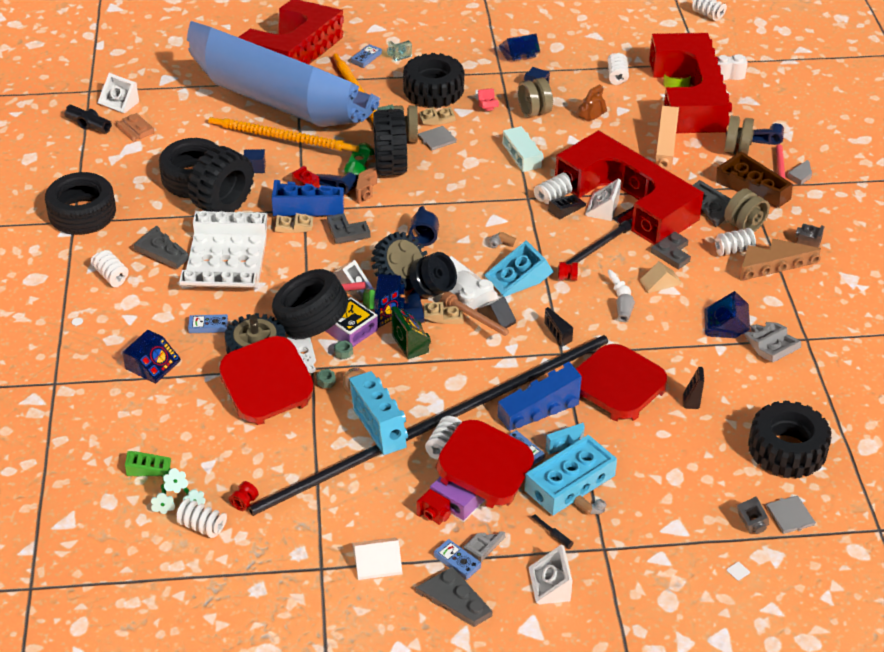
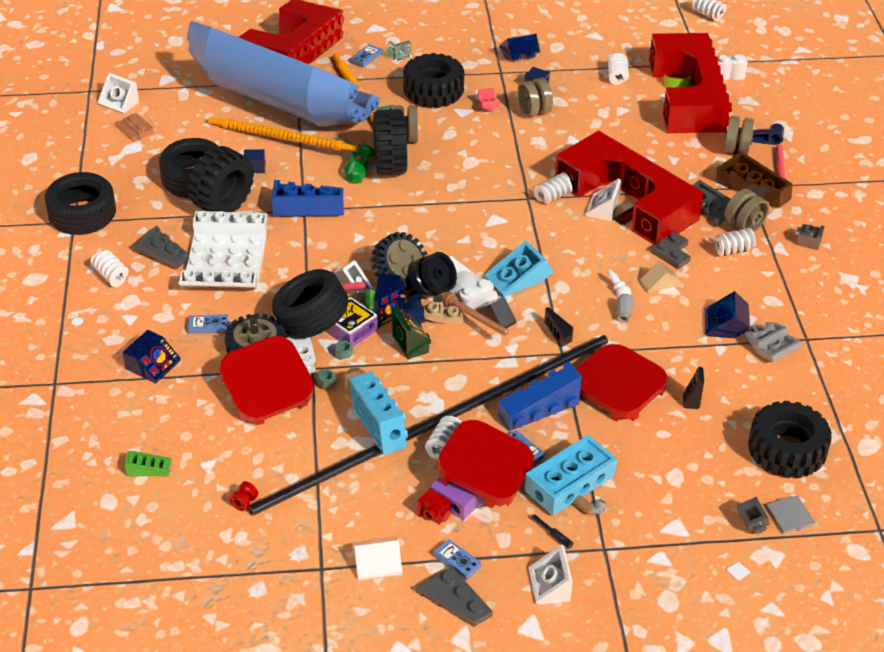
black piece [64,104,112,134] -> none
light aqua plant [151,468,206,514] -> none
white piece [177,498,227,538] -> none
tan slope [275,213,313,233] -> none
red brick [292,166,320,188] -> none
dark blue piece [315,172,358,194] -> none
dark grey plate [327,213,371,244] -> none
nougat slope [356,167,377,204] -> none
dark blue piece [408,206,439,246] -> none
light grey piece [418,126,457,151] -> none
tan slope [419,107,456,125] -> none
light grey tile [464,531,506,562] -> none
arm [489,232,517,248] -> none
light aqua brick [503,126,544,172] -> none
medium azure slope [545,423,585,454] -> none
black slope [548,195,586,219] -> none
red wheel [558,262,578,281] -> none
black bar [565,218,633,264] -> none
dark orange piece [578,84,607,121] -> none
light nougat slope [655,106,679,170] -> none
medium nougat slope [740,239,821,281] -> none
light grey tile [787,160,812,185] -> none

